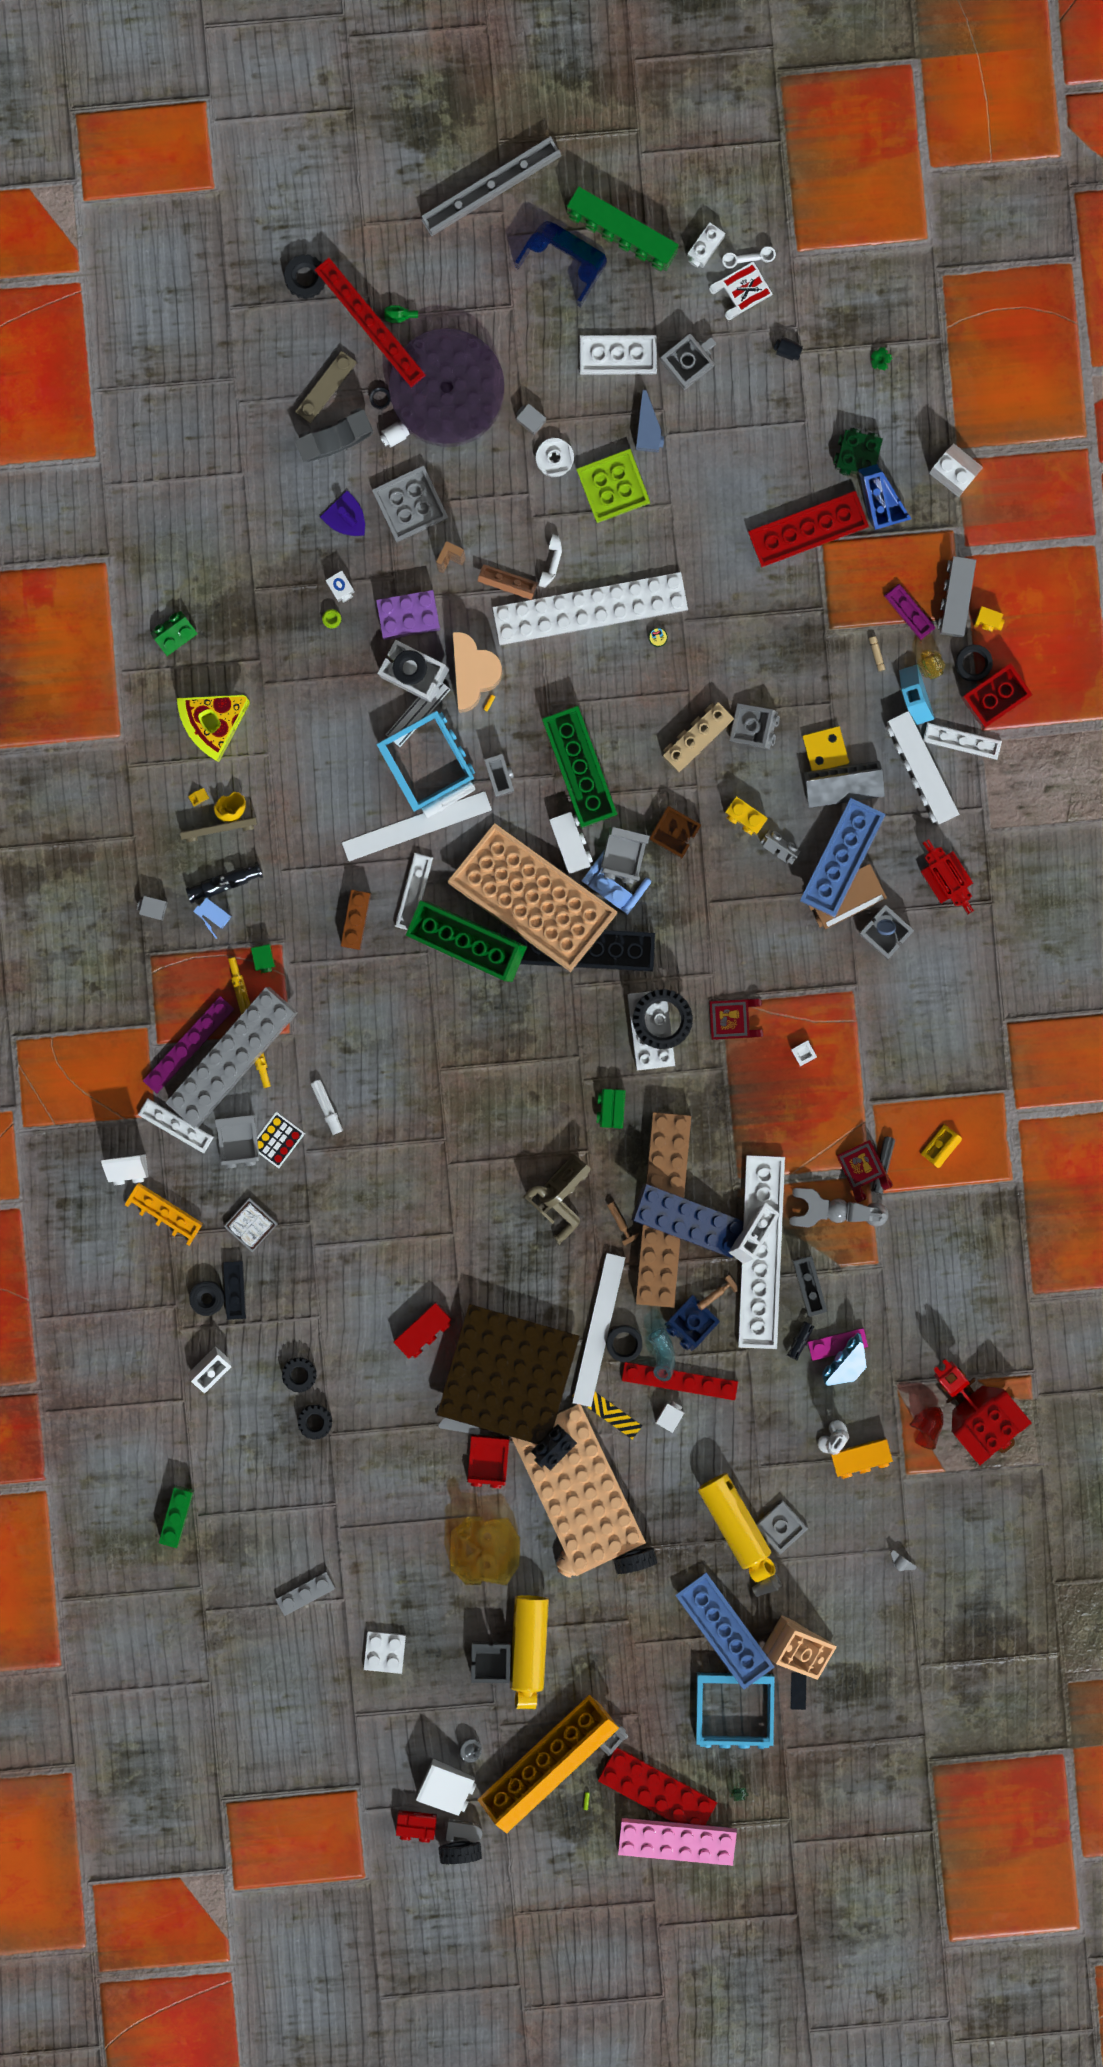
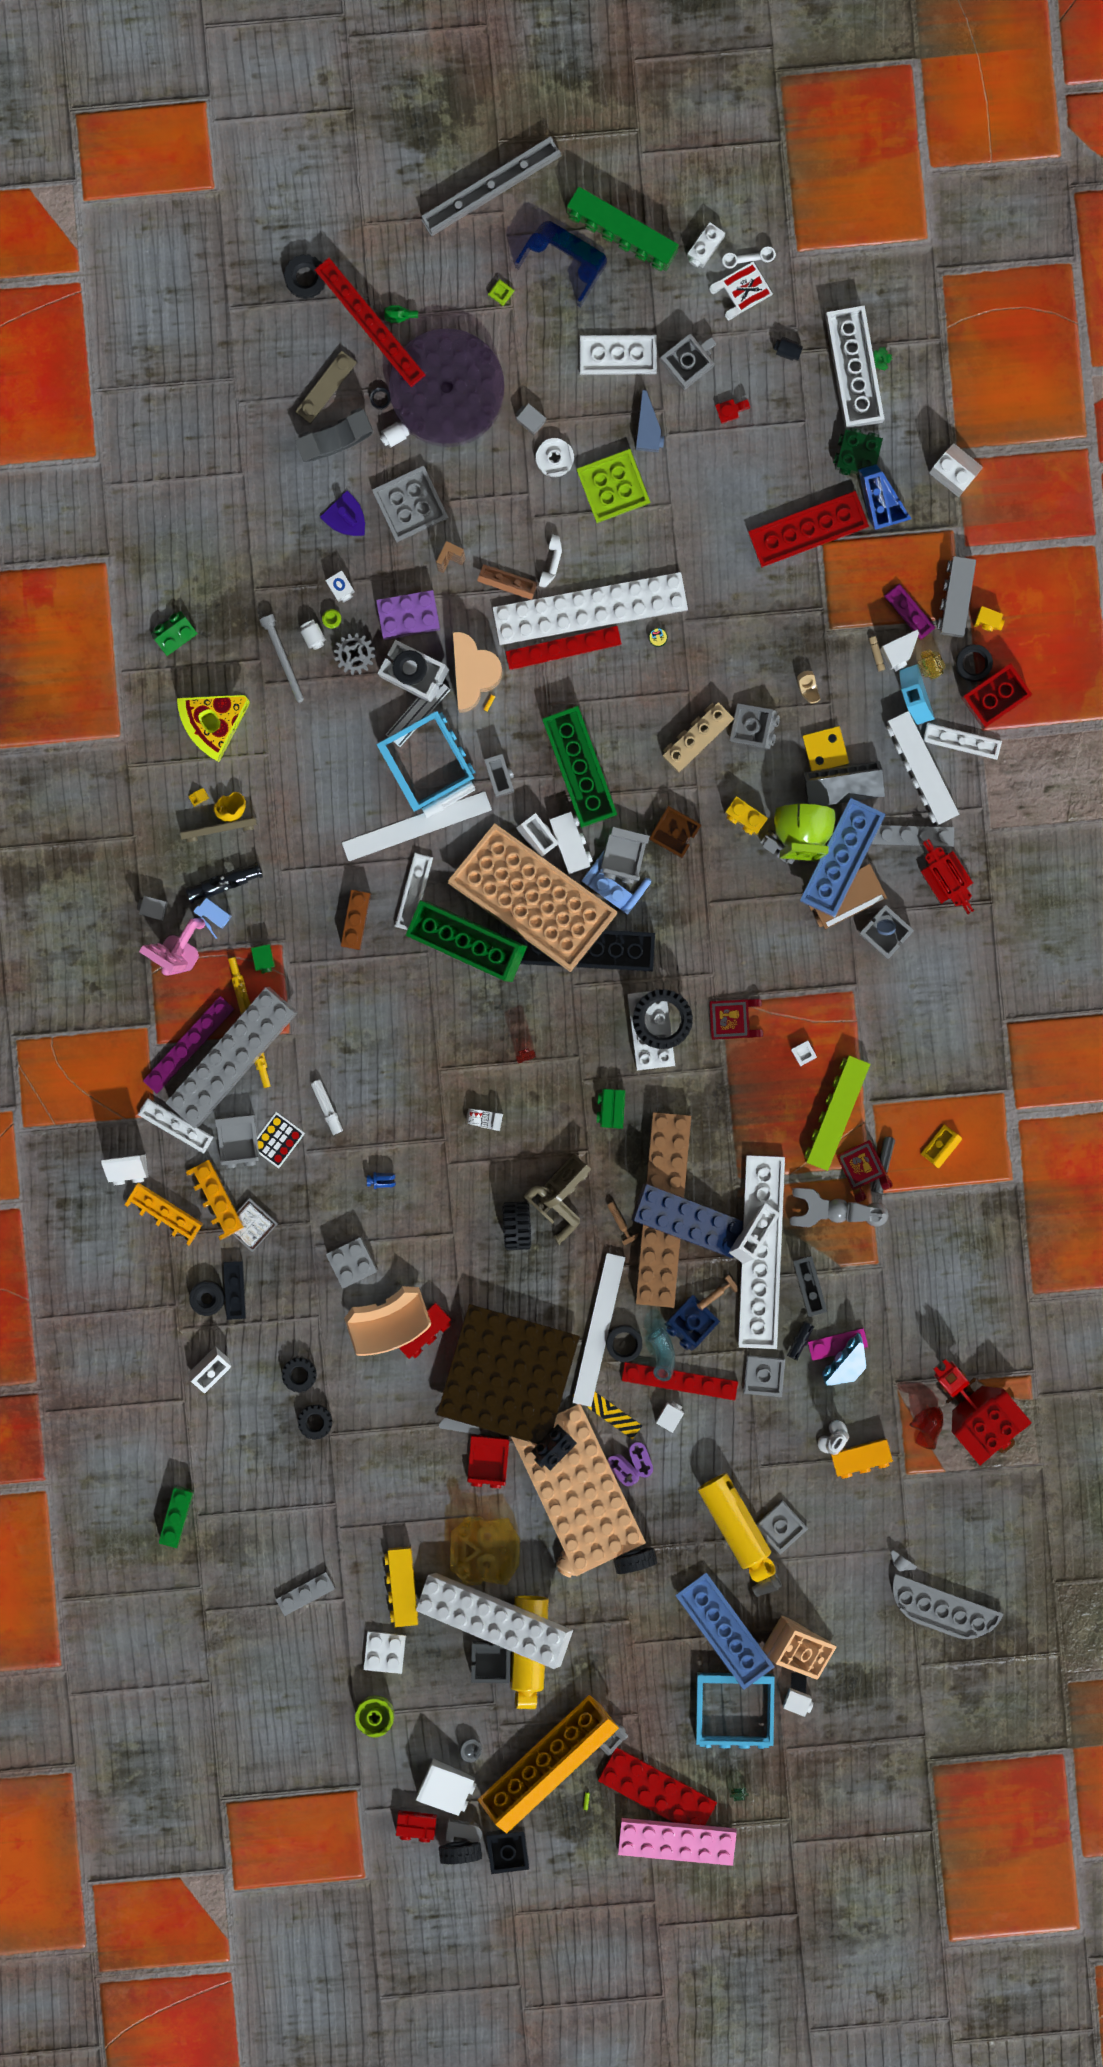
none -> bright pink plate [139,918,205,976]
none -> light orange hinge [186,1160,244,1240]
none -> light grey piece [259,614,304,703]
none -> white brick [300,620,326,650]
none -> light grey brick [326,1237,378,1289]
none -> light grey gear [334,633,376,675]
none -> light nougat panel [344,1286,431,1356]
none -> lime brick [355,1695,395,1737]
none -> blue arm [367,1172,396,1189]
none -> yellow brick [385,1546,419,1627]
none -> white brick [416,1573,573,1669]
none -> white leg [466,1108,503,1131]
none -> black brick [486,1827,530,1874]
none -> lime tile [488,279,515,307]
none -> black tyre [502,1201,532,1251]
none -> red plate [505,626,622,671]
none -> clear red plate [516,1048,537,1064]
none -> white brick [517,813,559,857]
none -> medium lavender beam [607,1454,639,1486]
none -> medium lavender beam [629,1442,653,1478]
none -> red plate [715,399,750,424]
none -> light grey tile [744,1355,785,1397]
none -> lime plate [774,804,835,861]
none -> white brick [783,1688,814,1717]
none -> tan hair [797,671,820,703]
none -> lime brick [804,1055,870,1171]
none -> white brick [825,306,884,429]
none -> light grey plate [871,825,954,847]
none -> white slope [880,629,919,672]
none -> light grey plate [892,1573,1003,1639]

